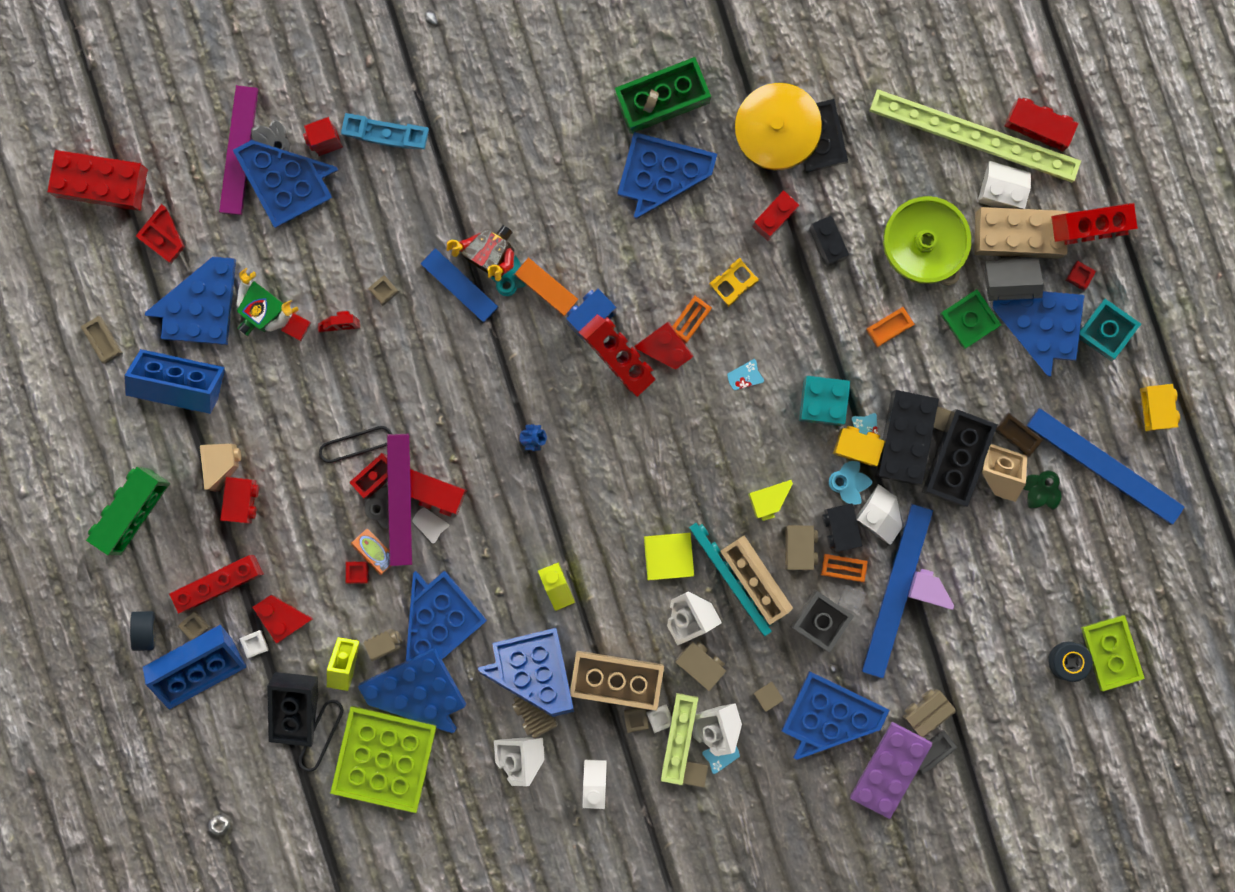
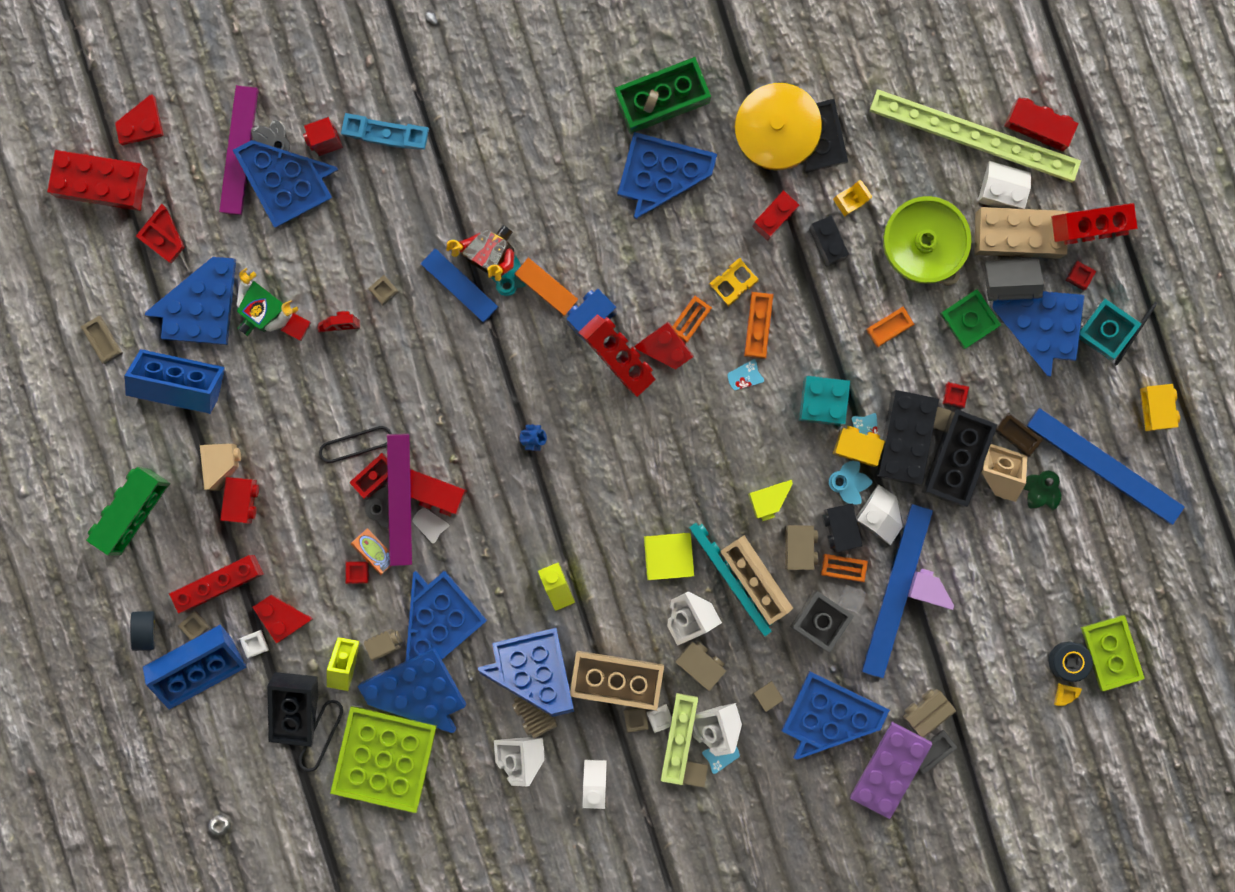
none -> red wing [115,94,164,145]
none -> orange tile [744,292,773,359]
none -> yellow bracket [833,180,872,217]
none -> red tile [942,382,969,408]
none -> yellow tile [1054,683,1082,706]
none -> black piece [1114,302,1157,366]

